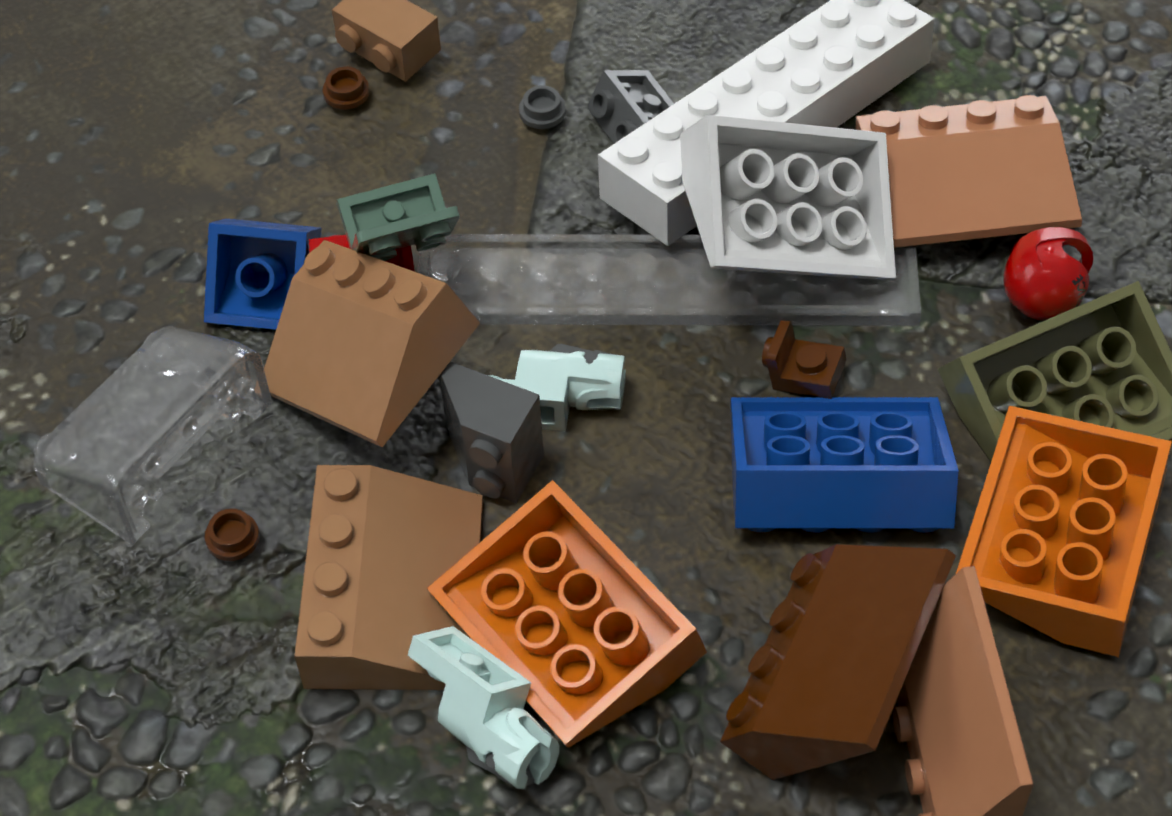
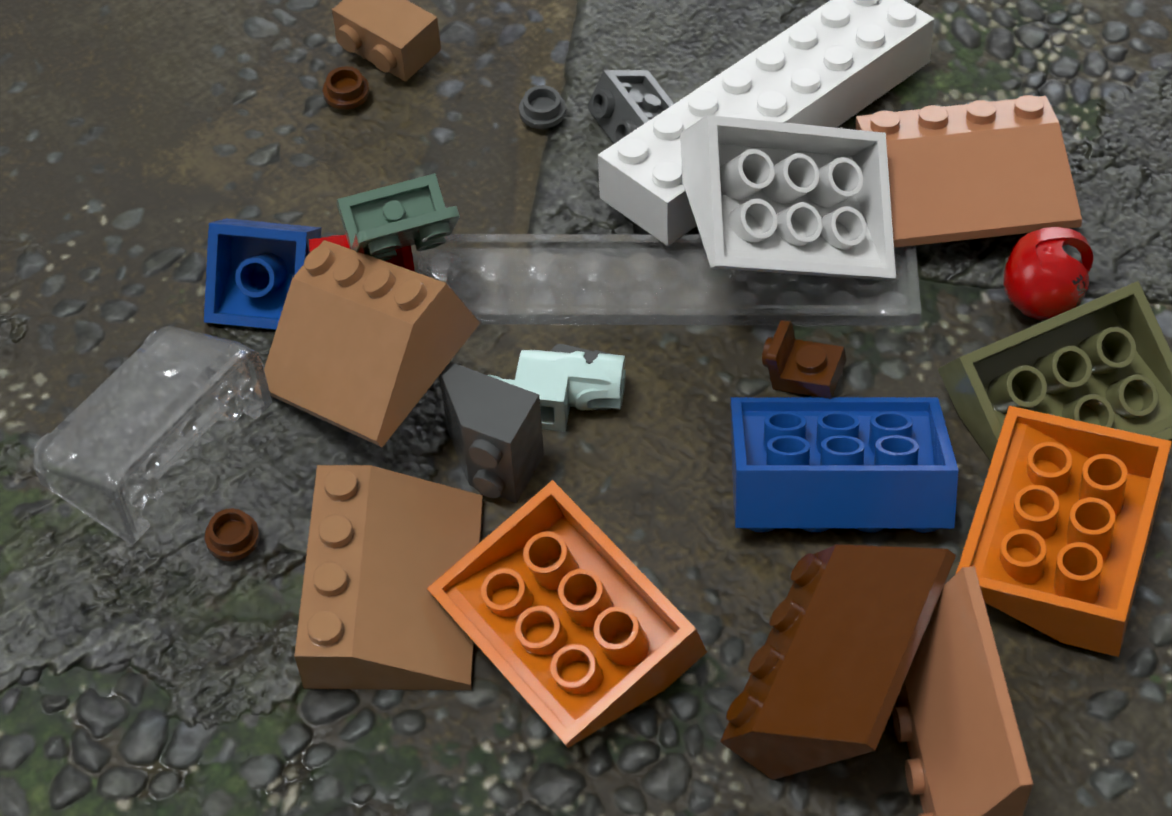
light aqua plate [407,626,559,789] -> none

